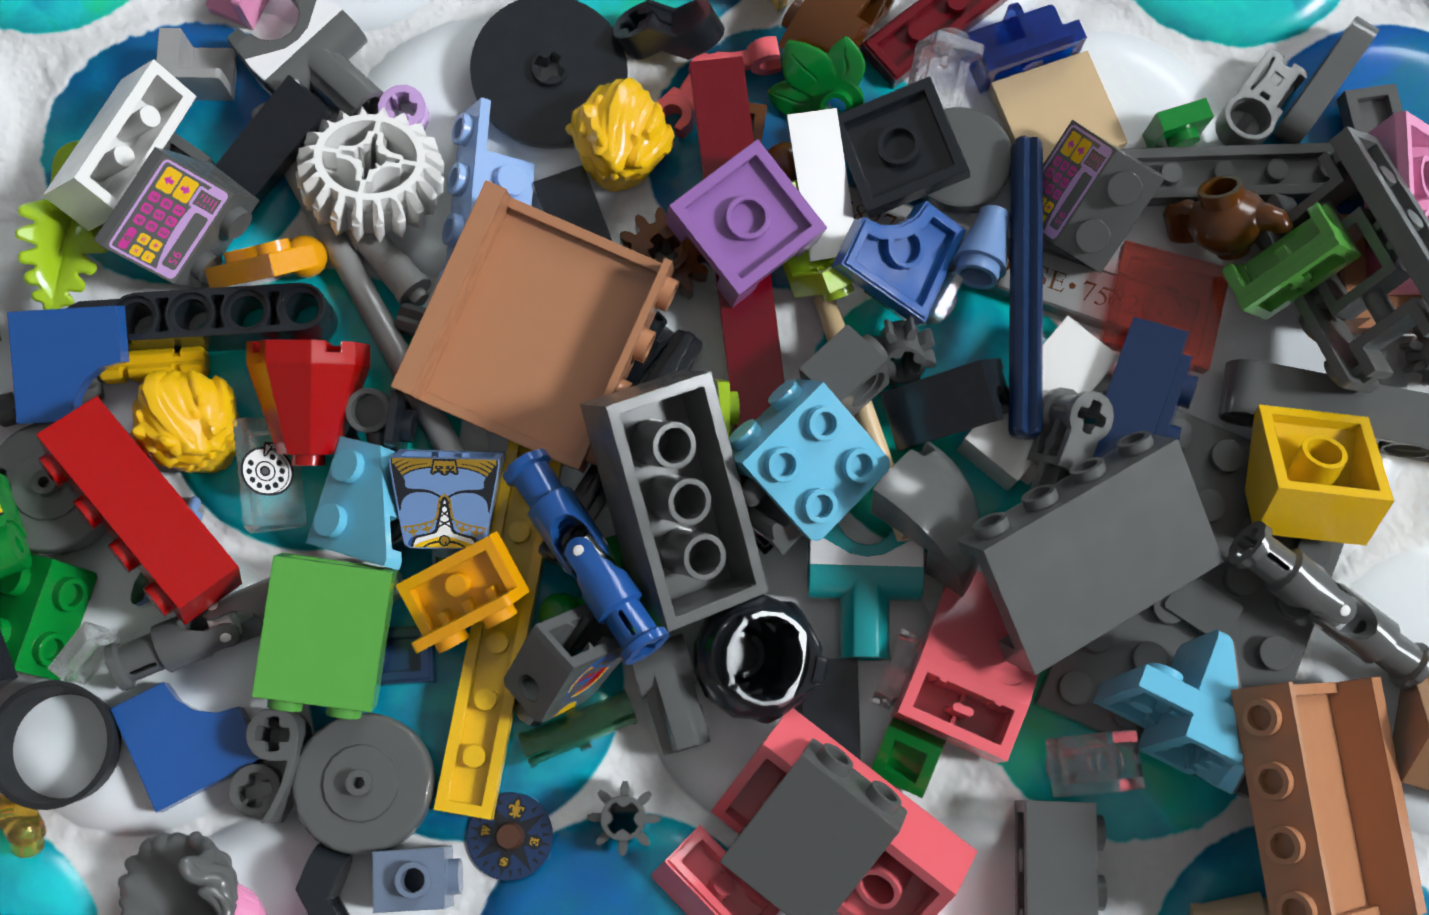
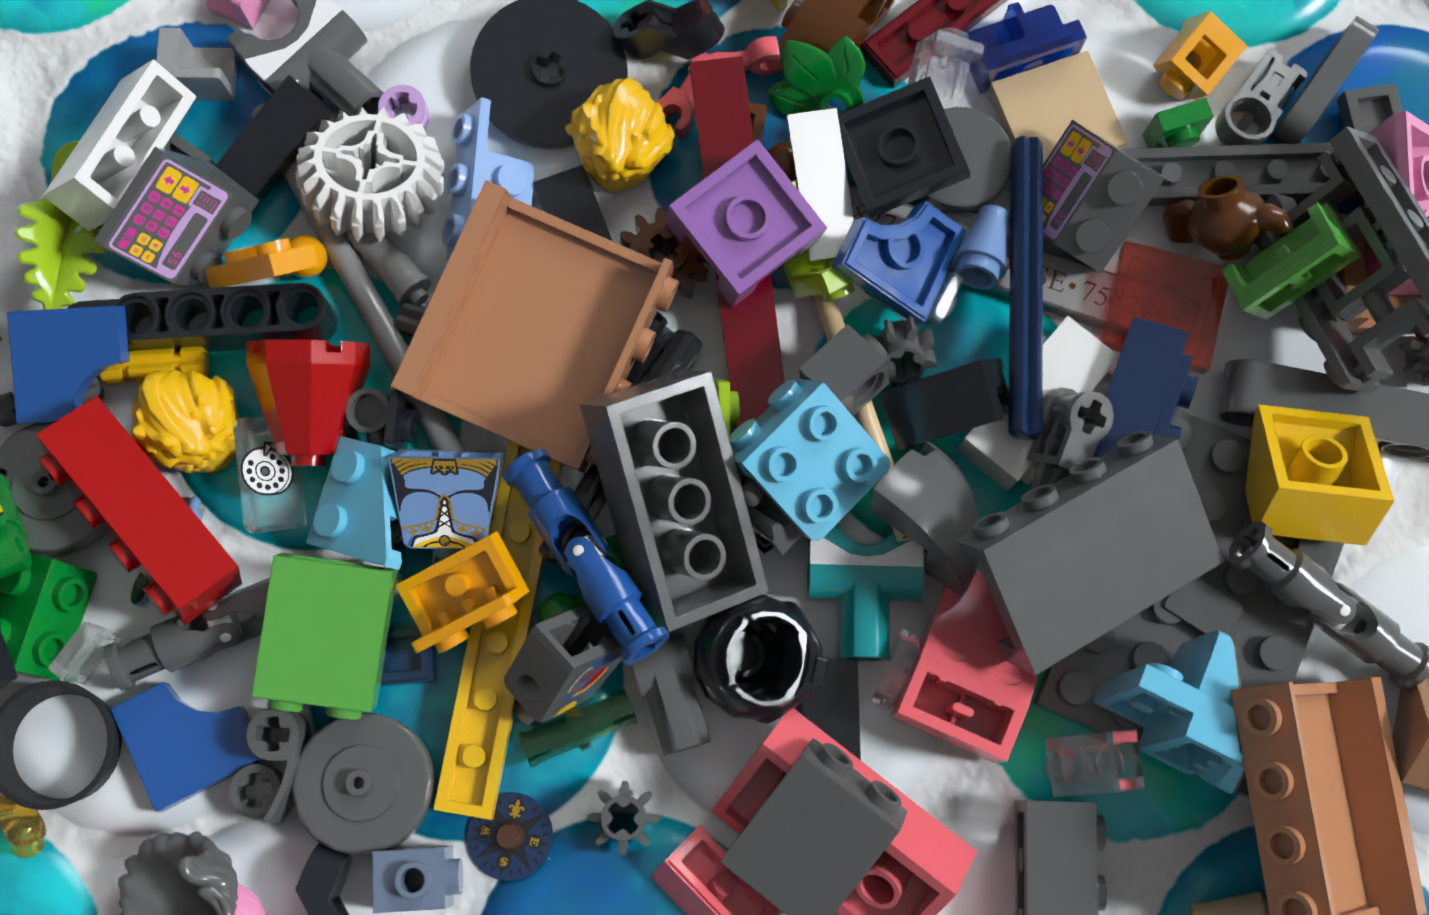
green plate [871,717,946,798] -> none
none -> light orange brick [1153,11,1247,100]

